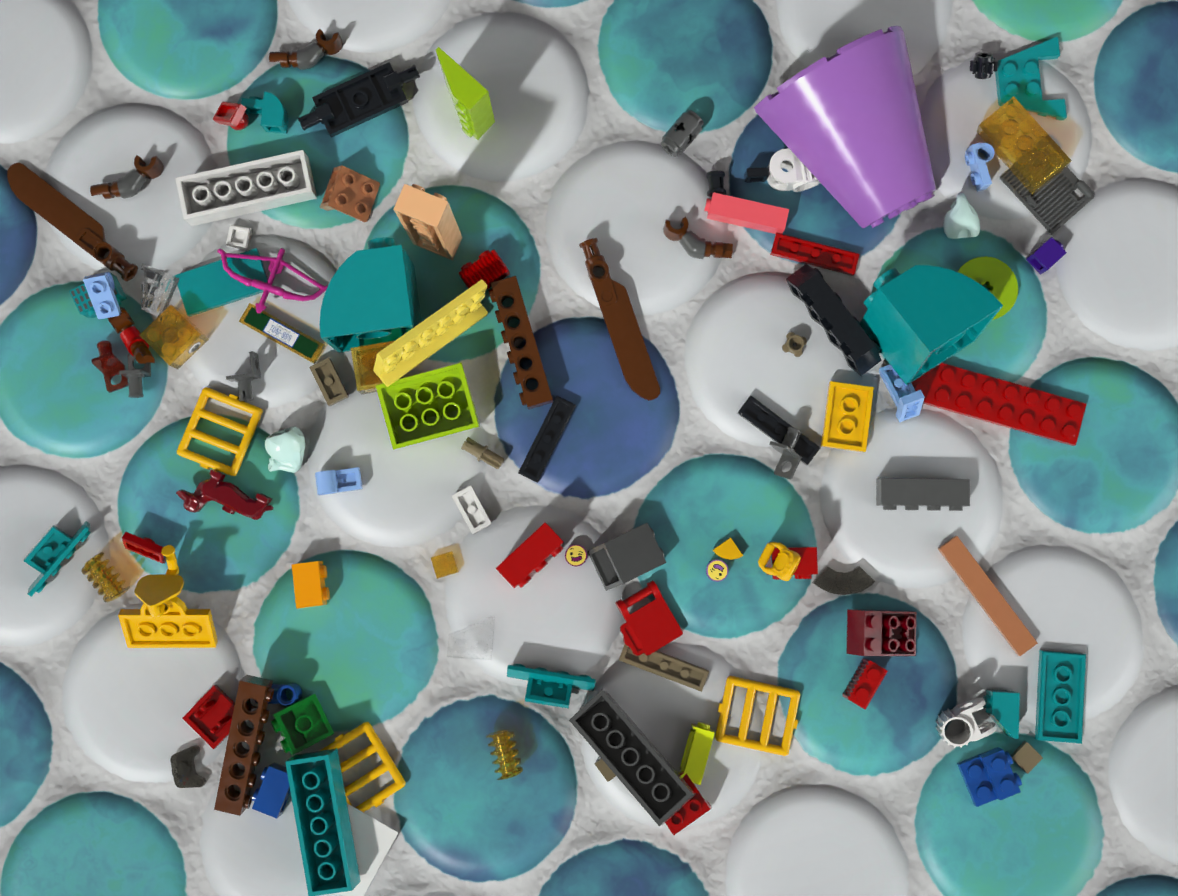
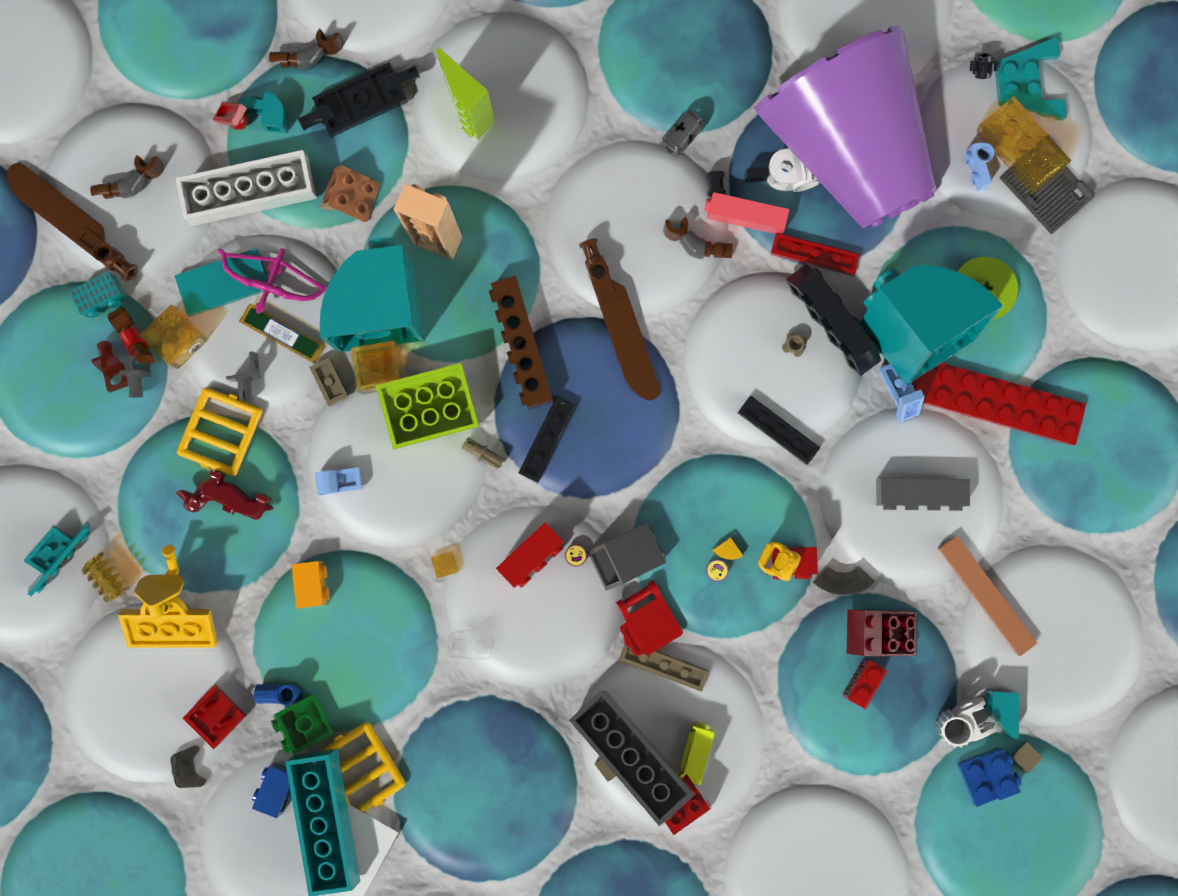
light blue plate [83,272,121,320] -> none
red plate [122,532,166,564] -> none
clear wing [141,263,180,317] -> none
reddish brown brick [214,675,274,816] -> none
white tile [226,225,253,251] -> none
light aqua piece [265,426,305,473] -> none
light yellow bracket [373,280,488,387] -> none
white plate [452,485,492,534] -> none
red brick [459,249,510,290] -> none
clear yellow piece [486,729,523,780] -> none
teal bracket [507,664,596,709] -> none
yellow bar [715,676,800,756] -> none
dark grey bracket [769,427,802,479] -> none
yellow plate [821,381,874,452] -> none
light aqua piece [943,193,980,239] -> none
dark purple brick [1026,237,1067,275] -> none
teal tile [1035,650,1086,744] -> none

